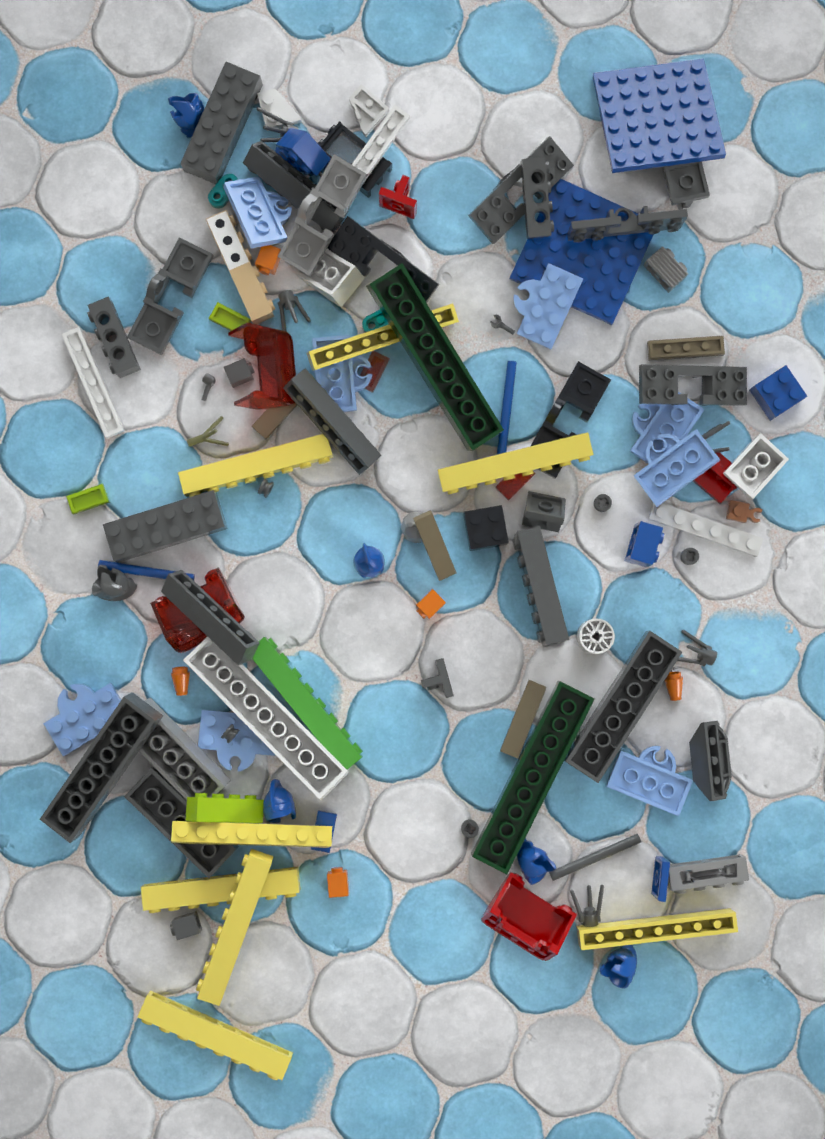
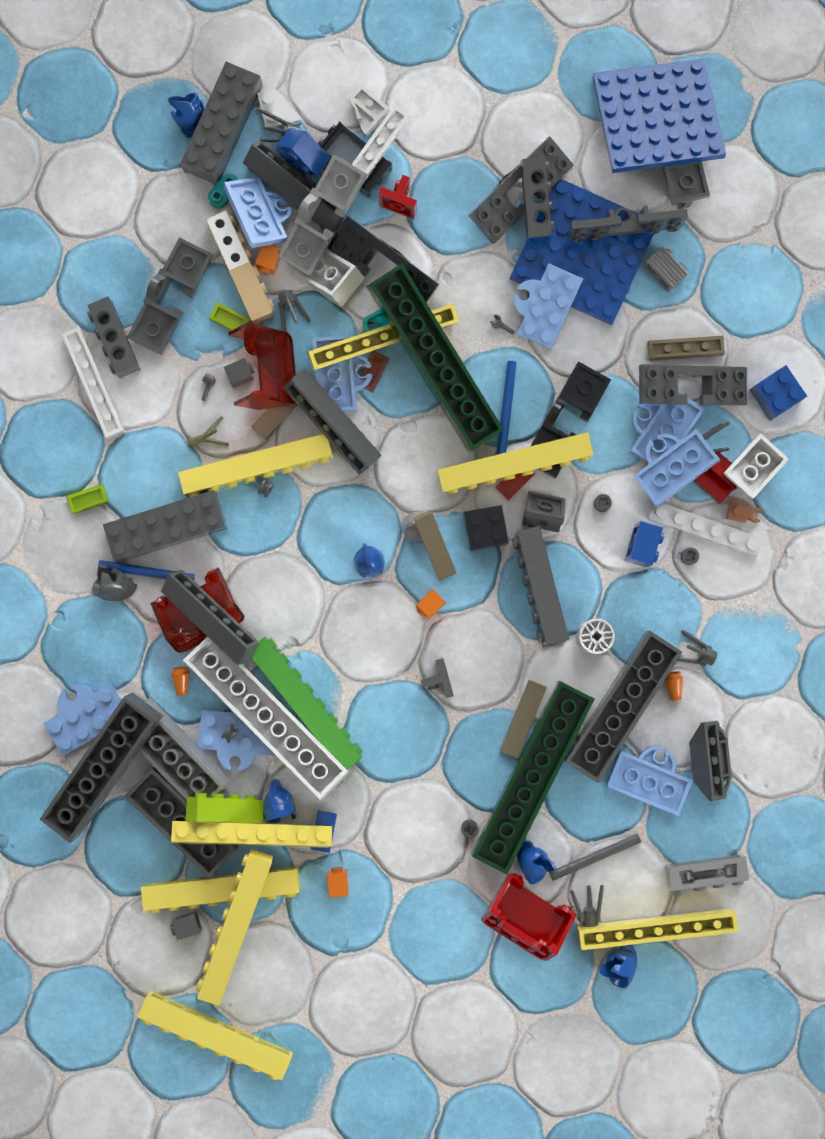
blue tile [651,856,670,902] -> none

